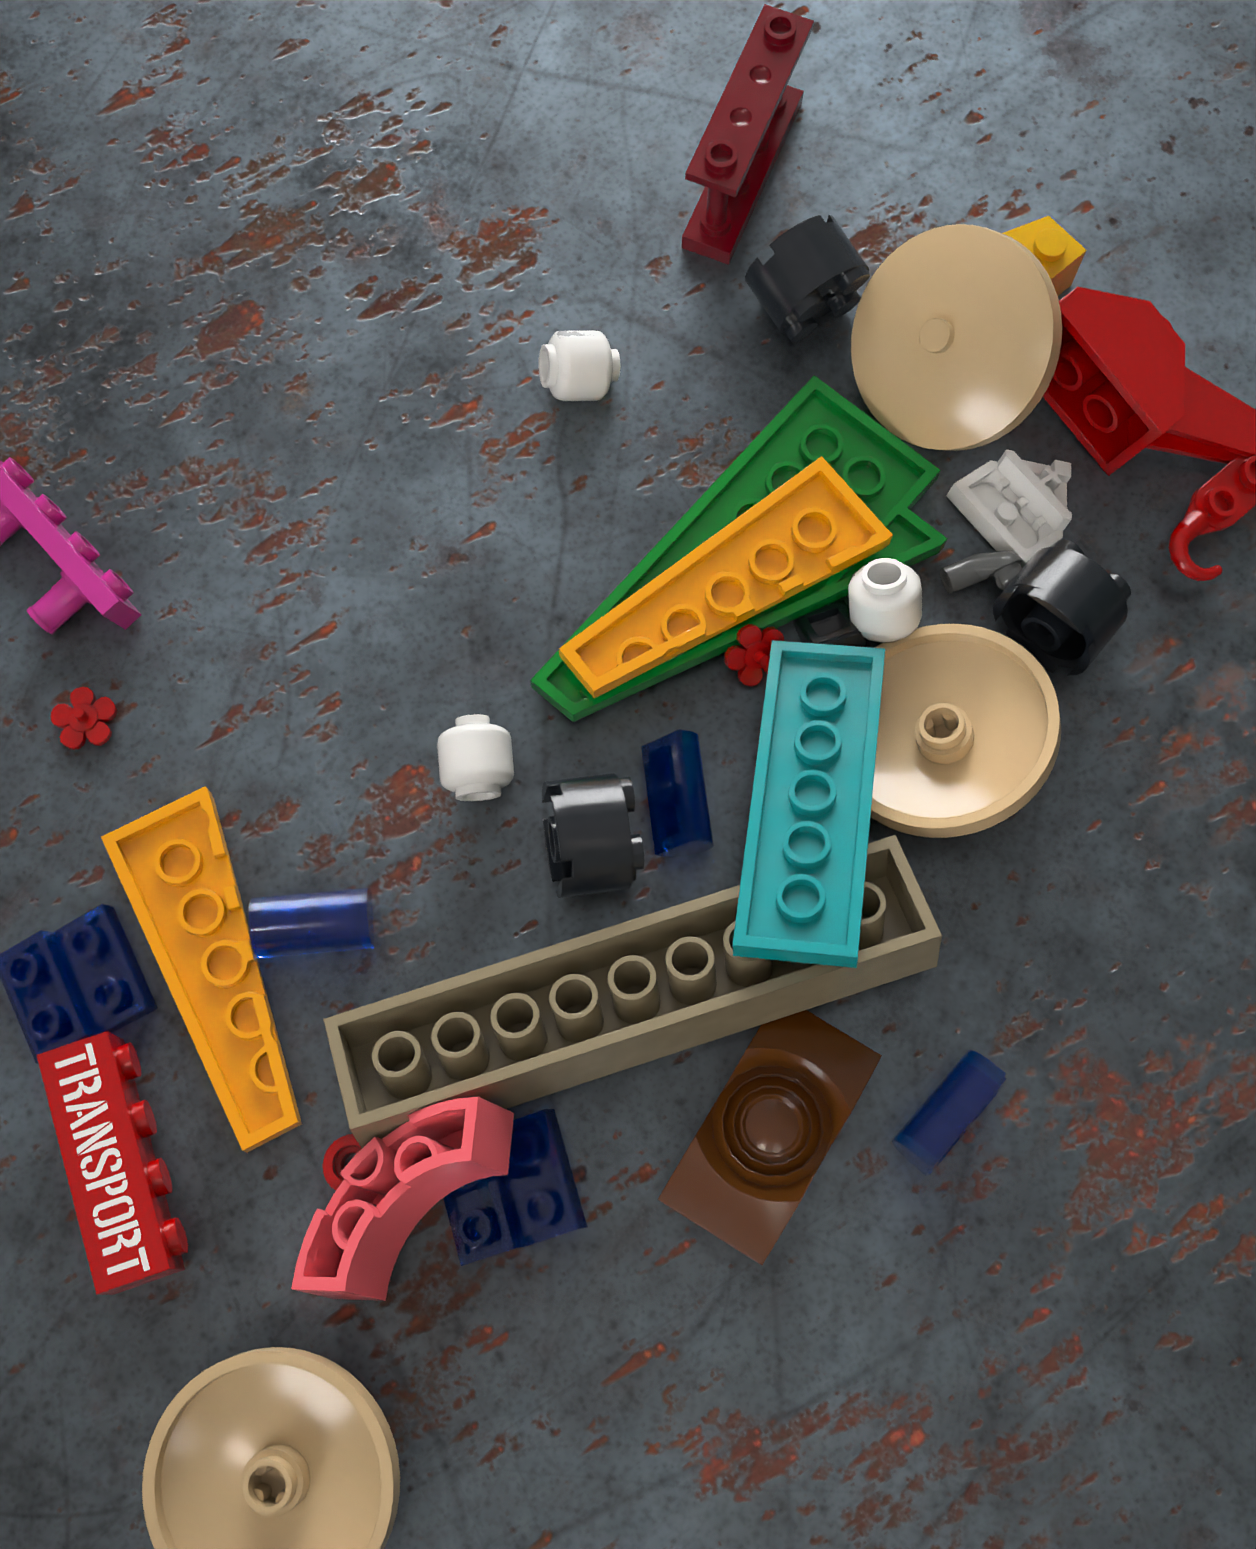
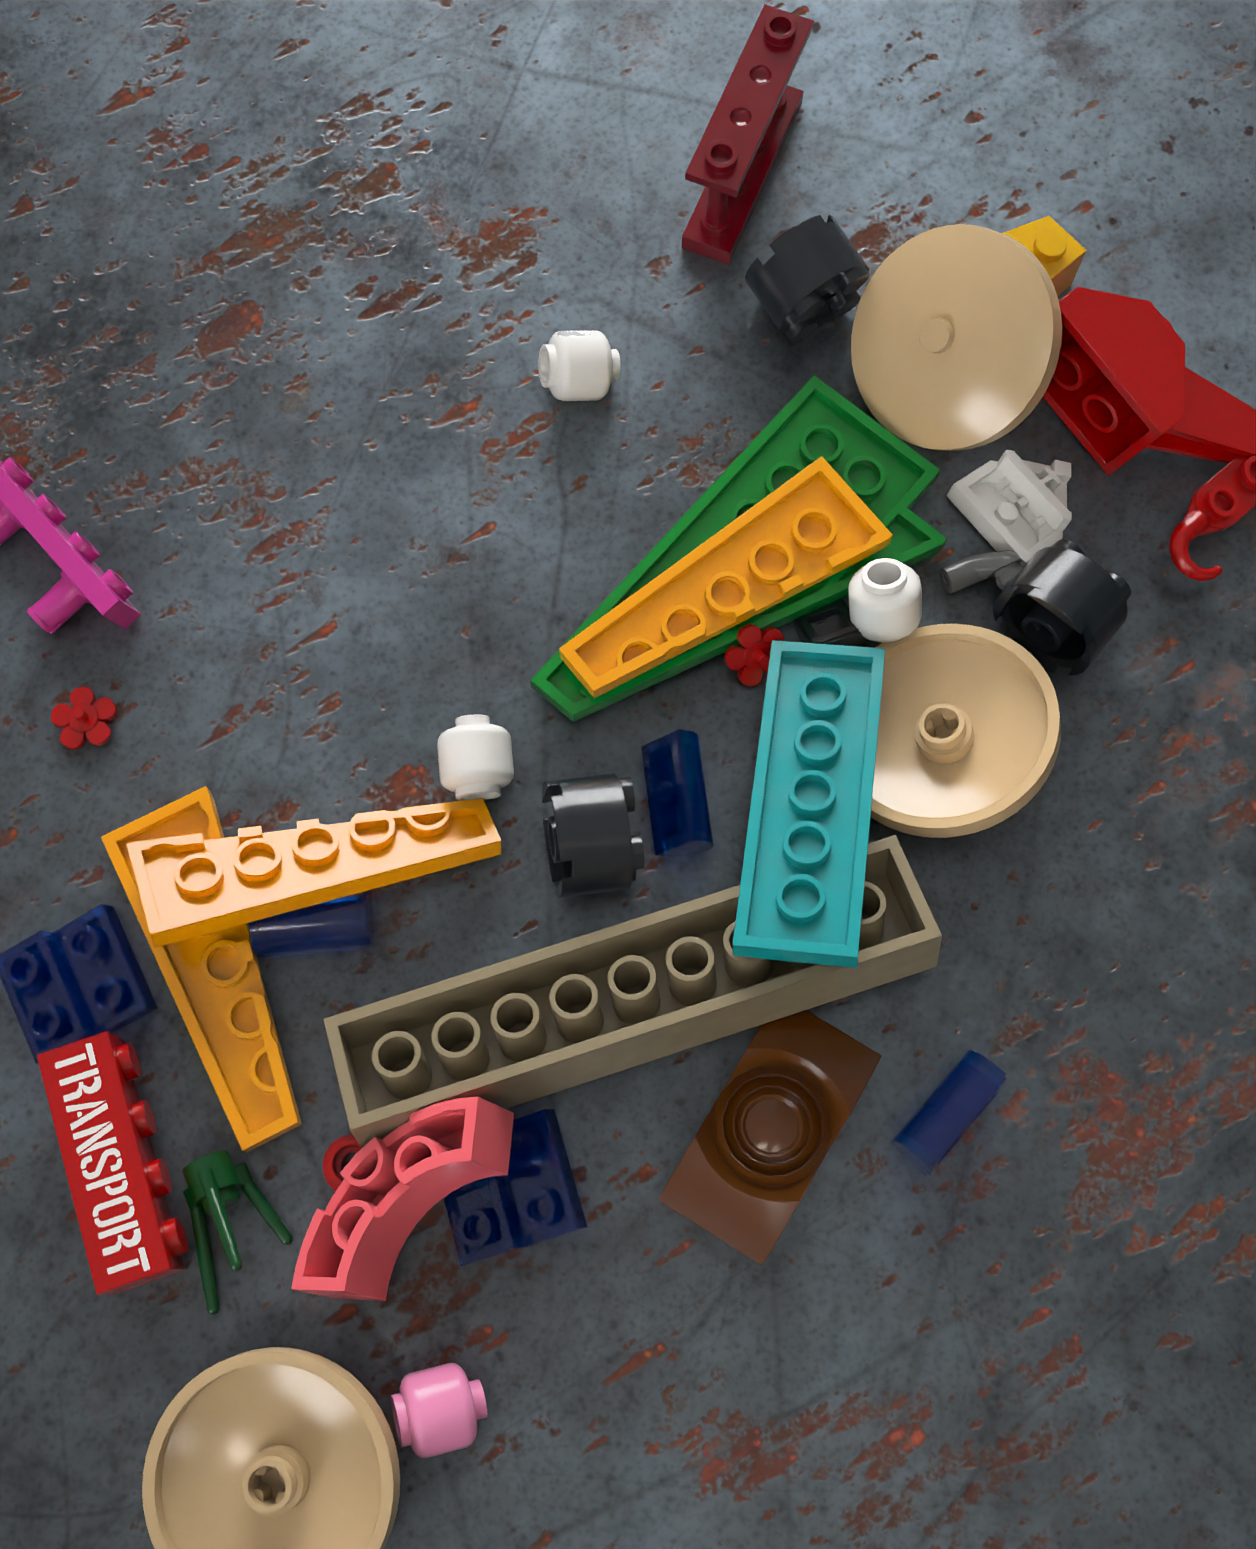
none -> light orange wing [127,798,501,948]
none -> dark green plant [182,1150,293,1315]
none -> bright pink head [391,1363,488,1458]

